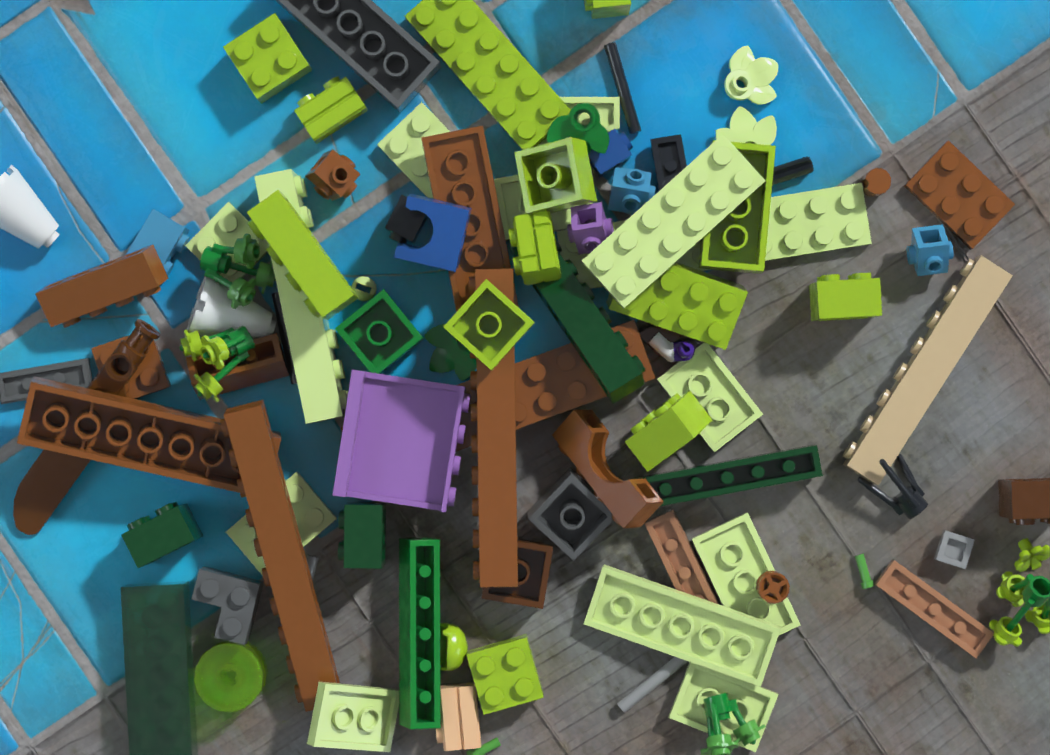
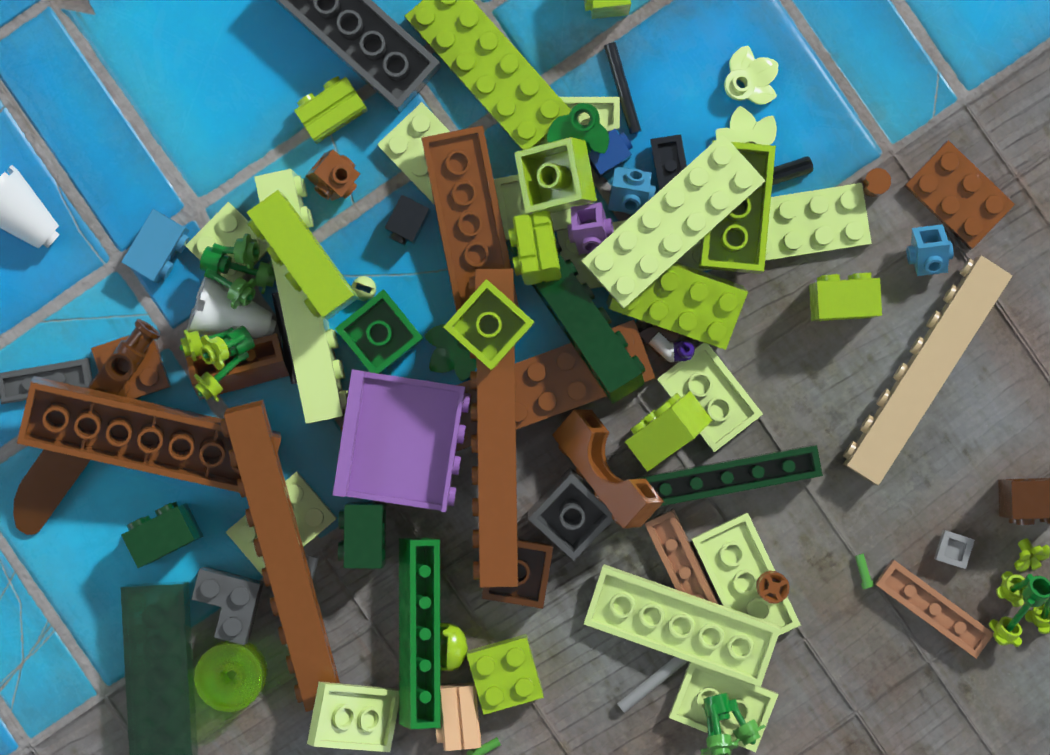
dark orange brick [35,244,169,328] -> none
lime brick [223,13,312,104] -> none
blue piece [394,194,472,272] -> none
black plant [858,454,928,519] -> none

